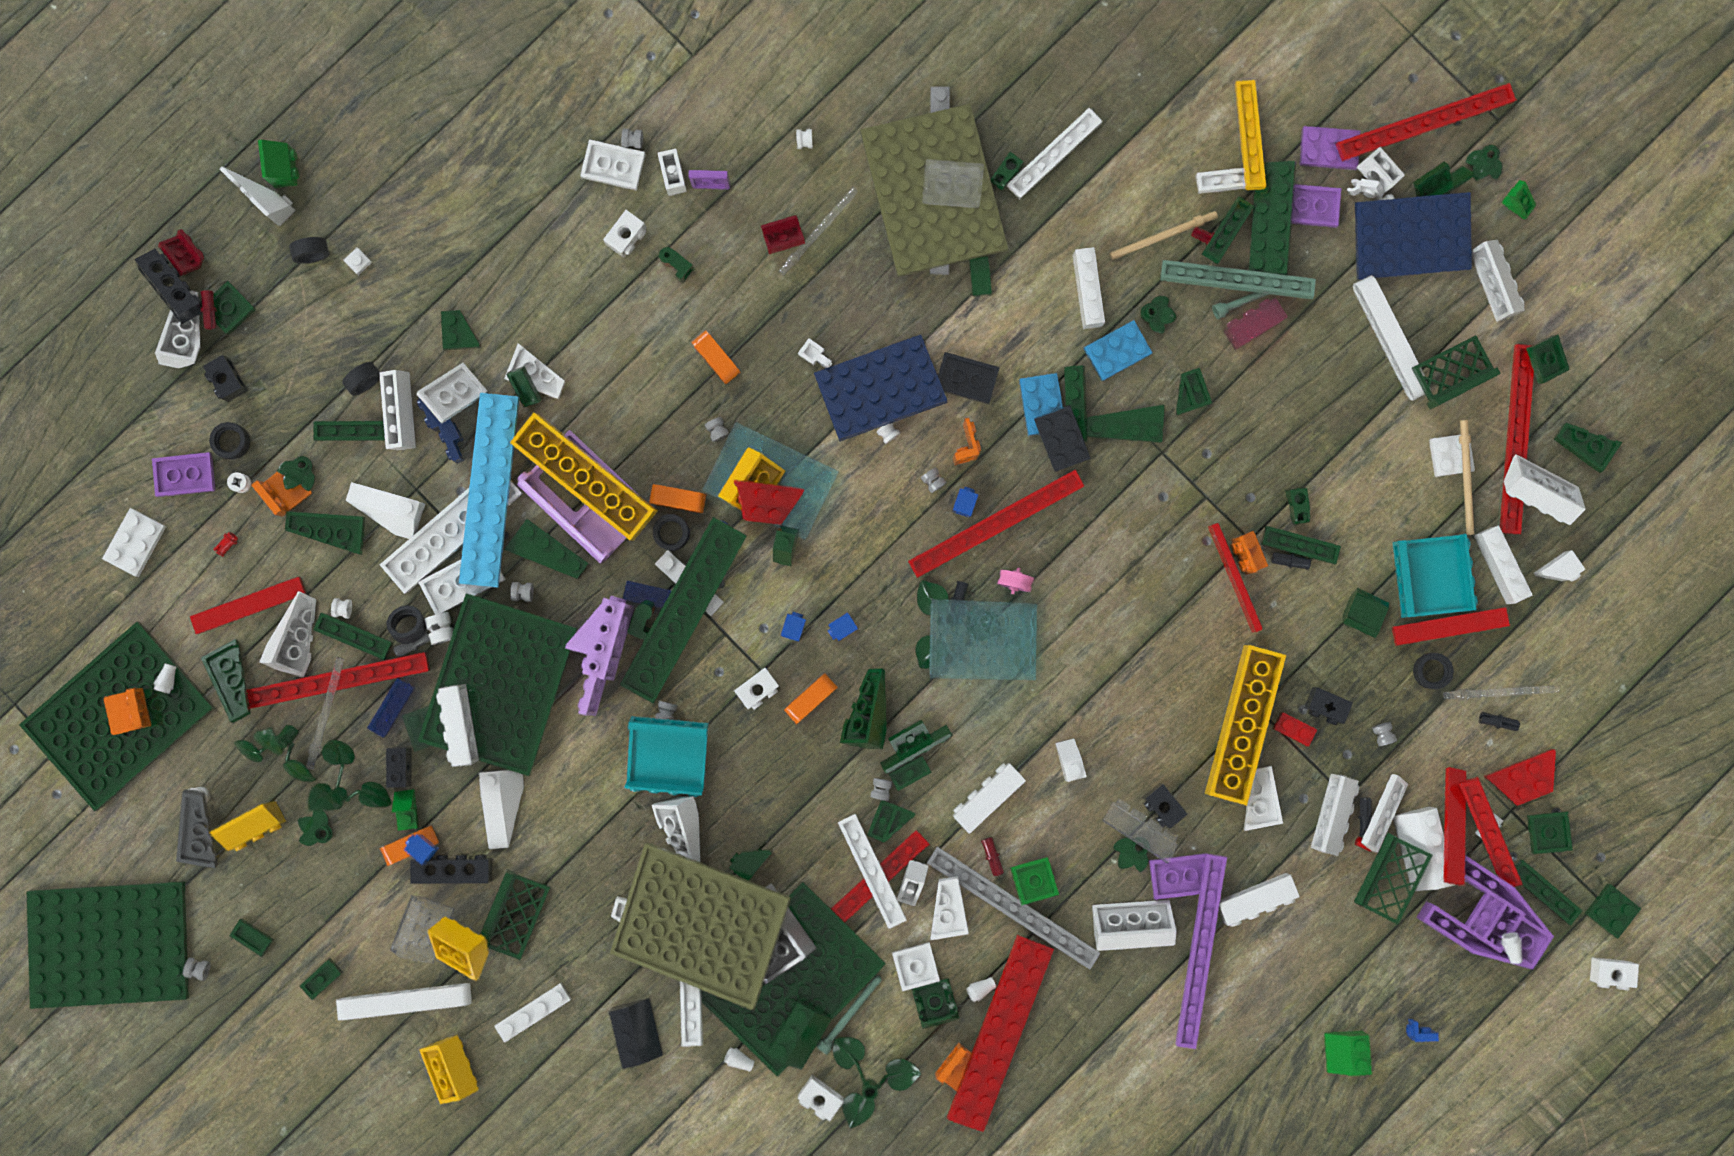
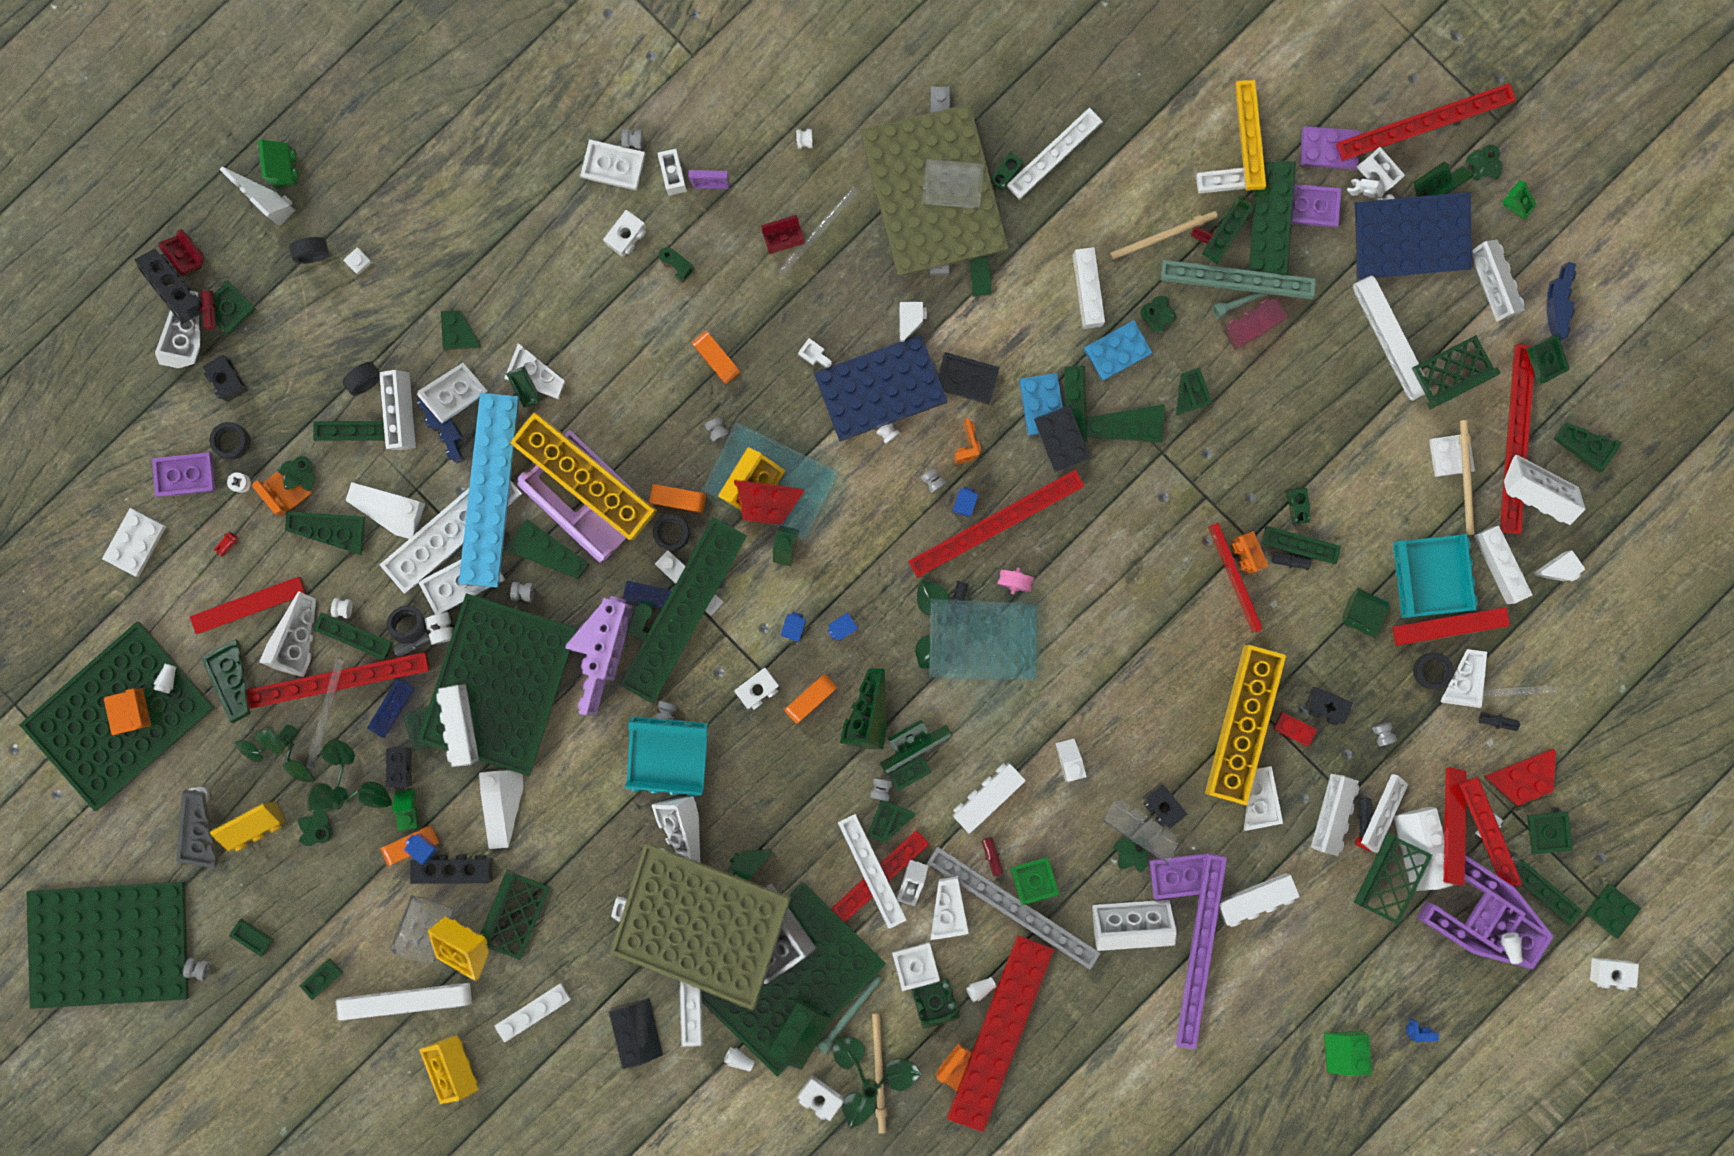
none -> tan bar [872,1013,887,1133]
none -> white slope [899,302,927,342]
none -> white wing [1441,649,1487,708]
none -> dark blue slope [1547,262,1576,341]

